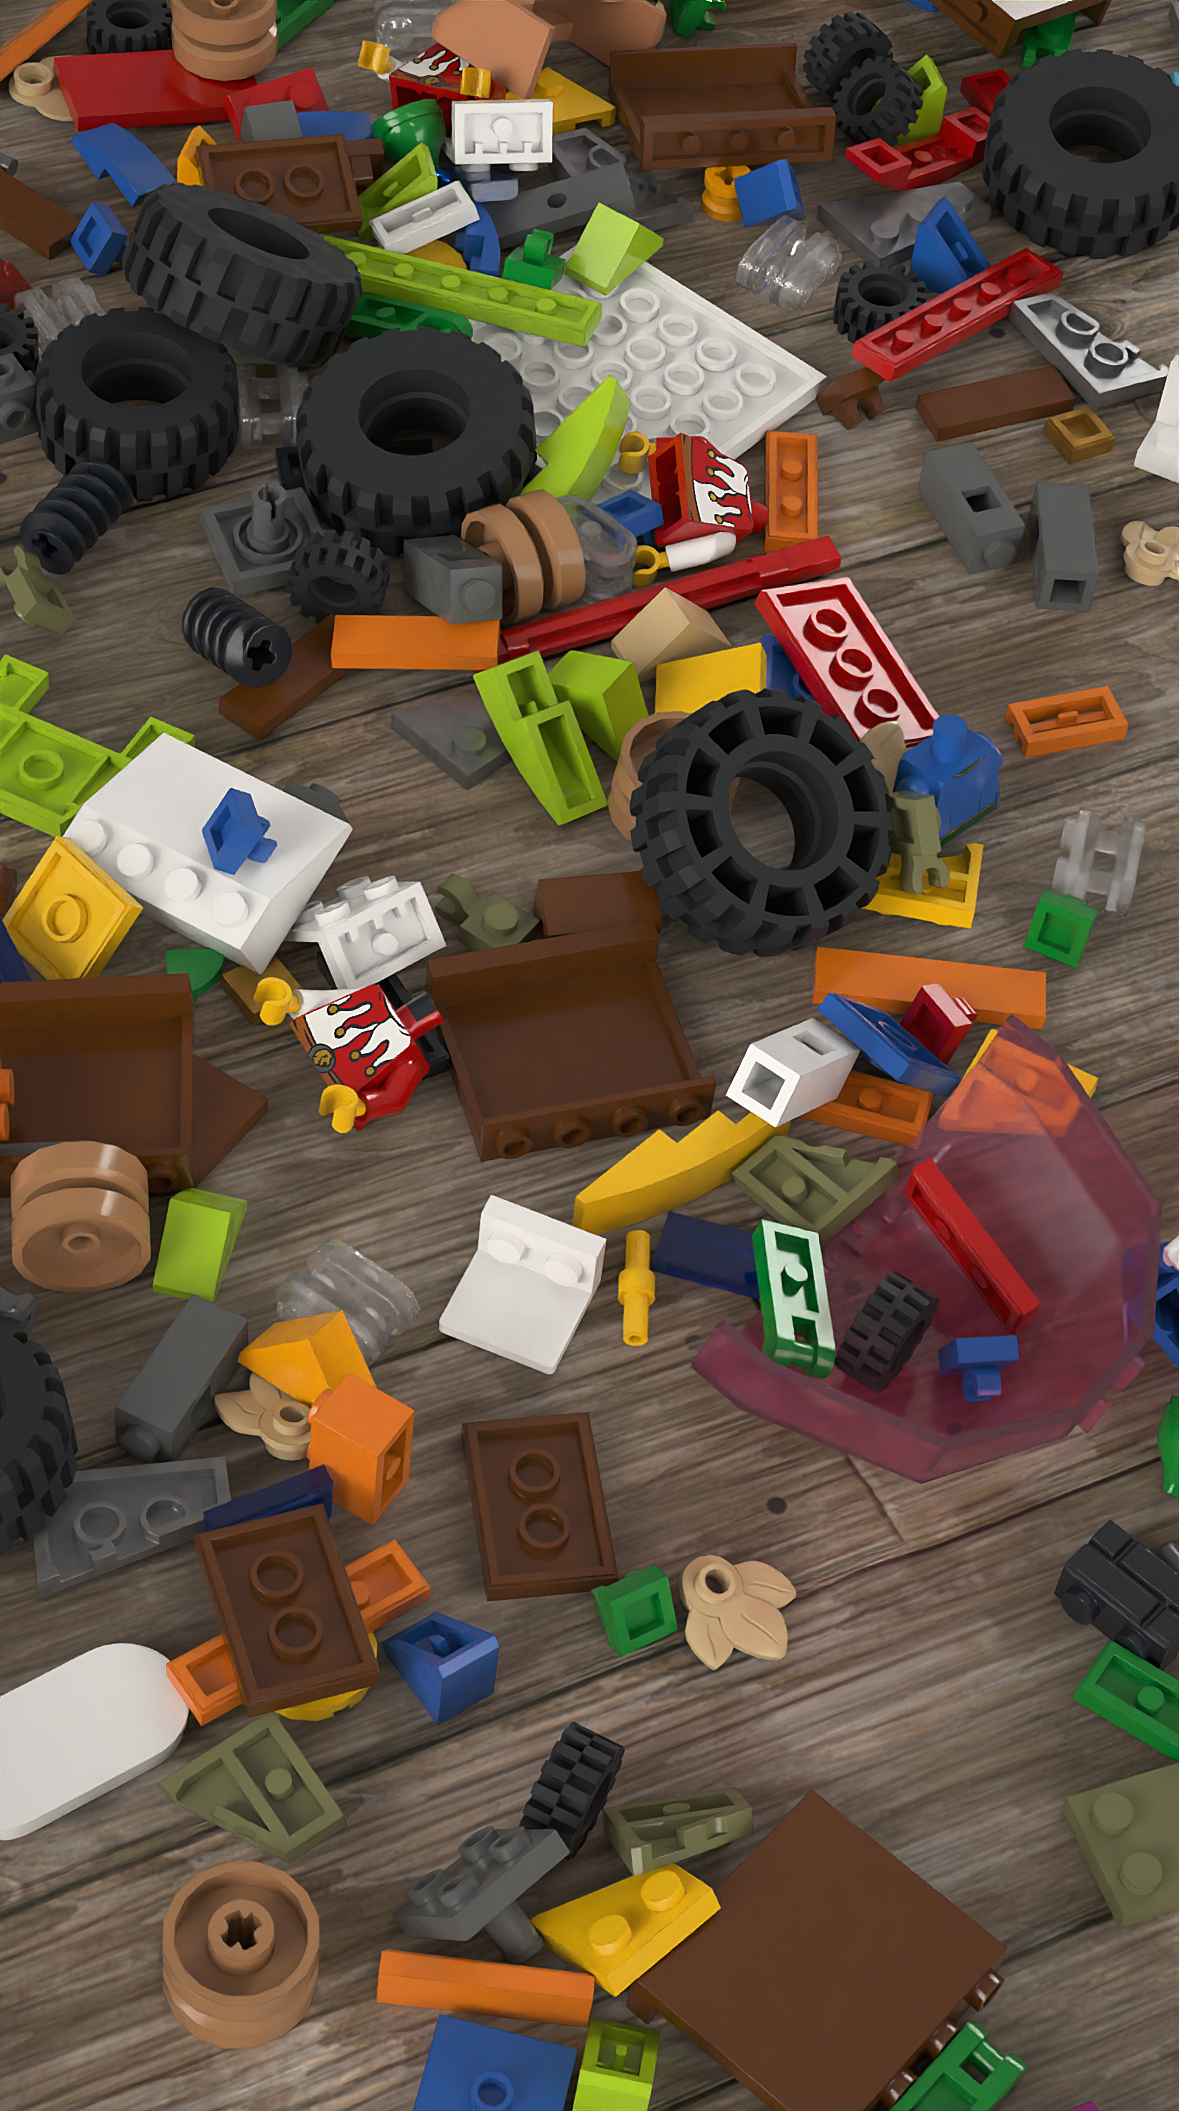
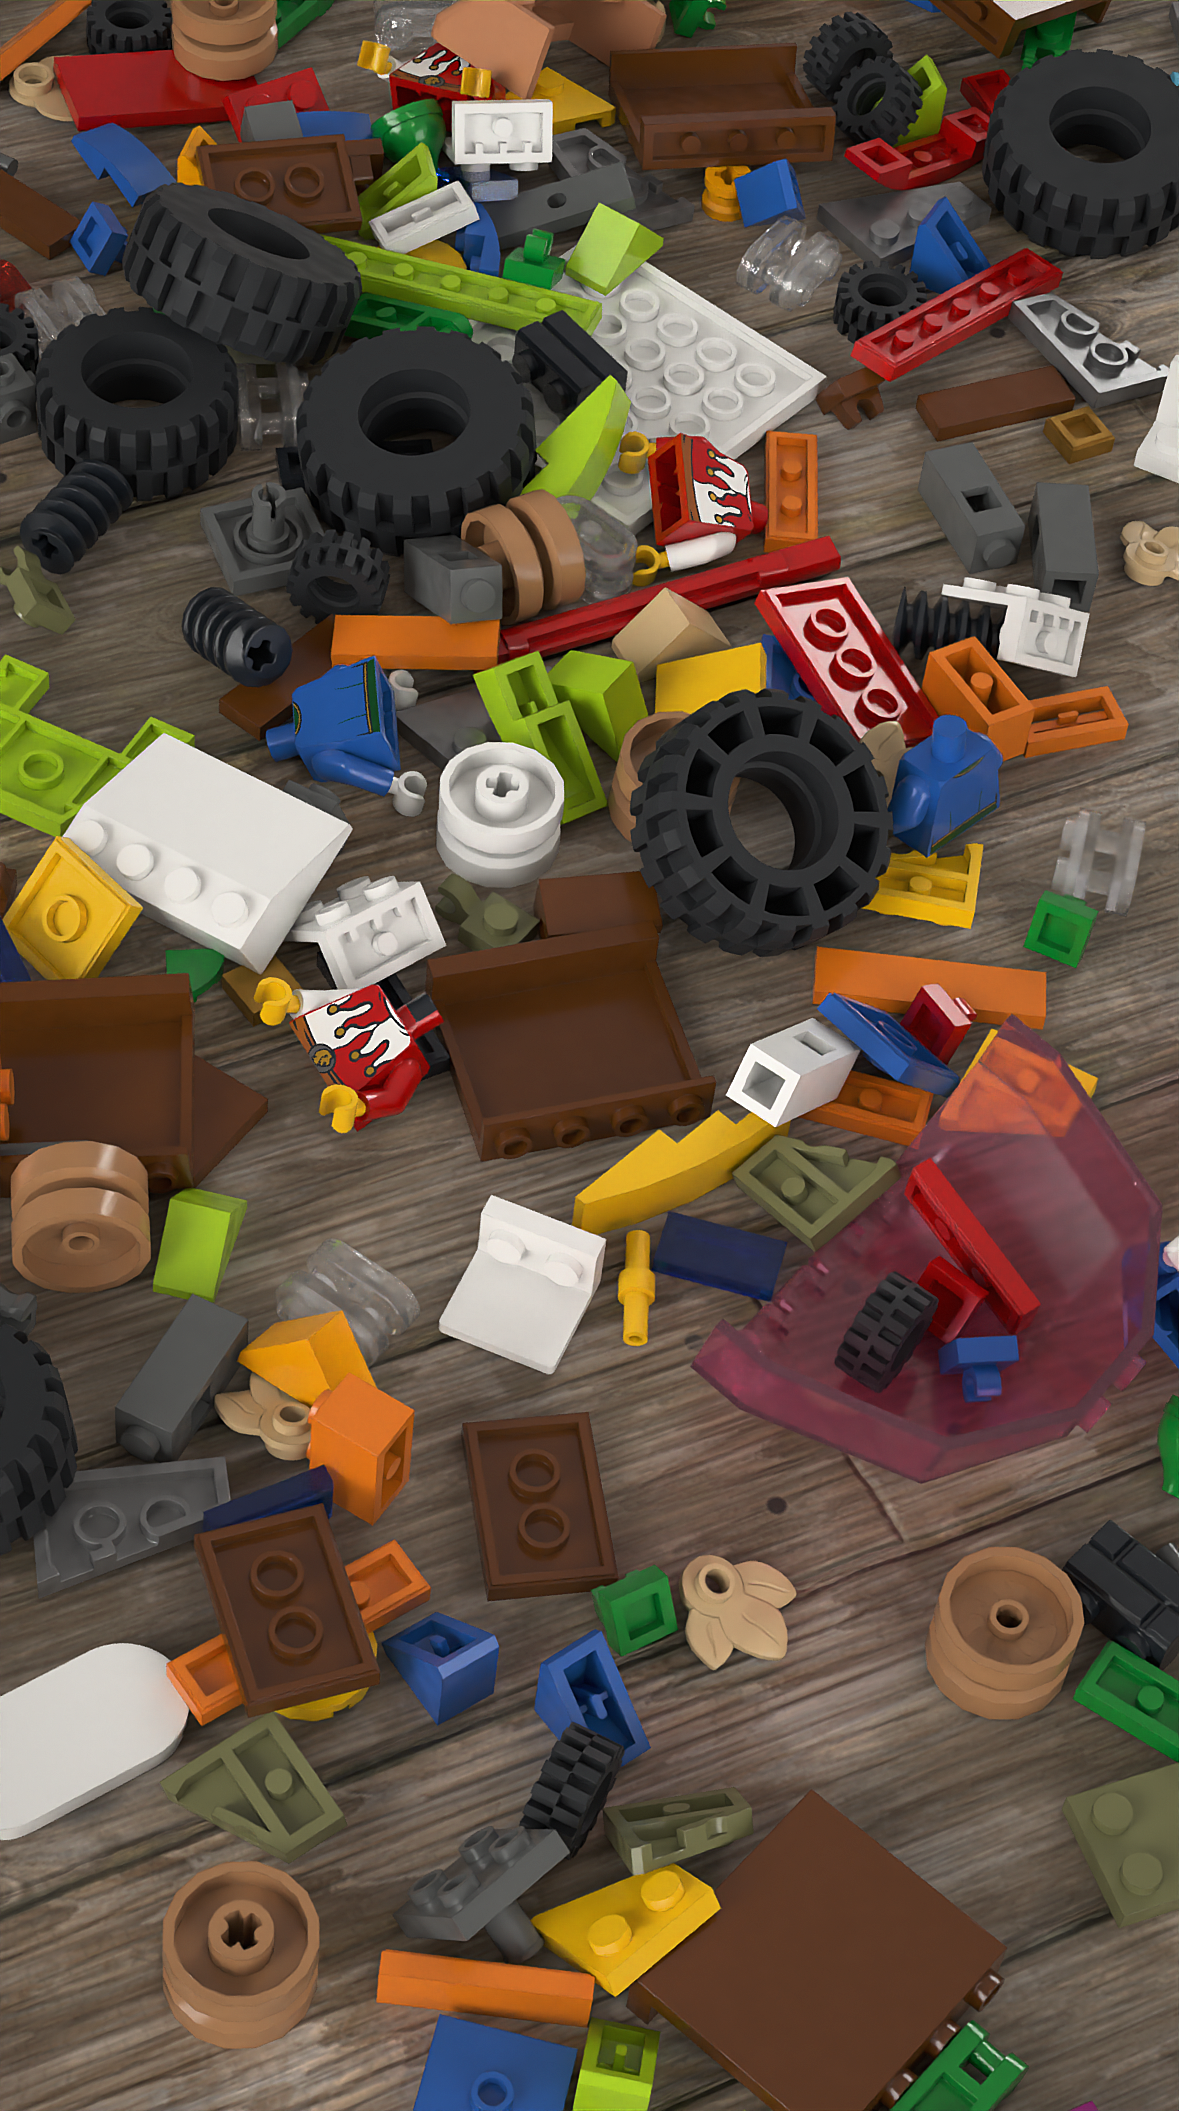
blue tile [202,788,278,875] -> none
blue tile [587,489,664,559] -> none
green plate [752,1219,836,1379] -> none
olive plate [885,790,949,894] -> none
none -> blue torso [266,656,427,817]
none -> white wheel [436,742,564,888]
none -> black brick [512,310,628,417]
none -> blue slope [534,1629,651,1767]
none -> black piece [892,587,1007,662]
none -> red tile [916,1255,989,1344]
none -> orange brick [921,636,1035,761]
none -> medium nougat wheel [925,1547,1084,1719]
none -> white bracket [941,577,1090,677]

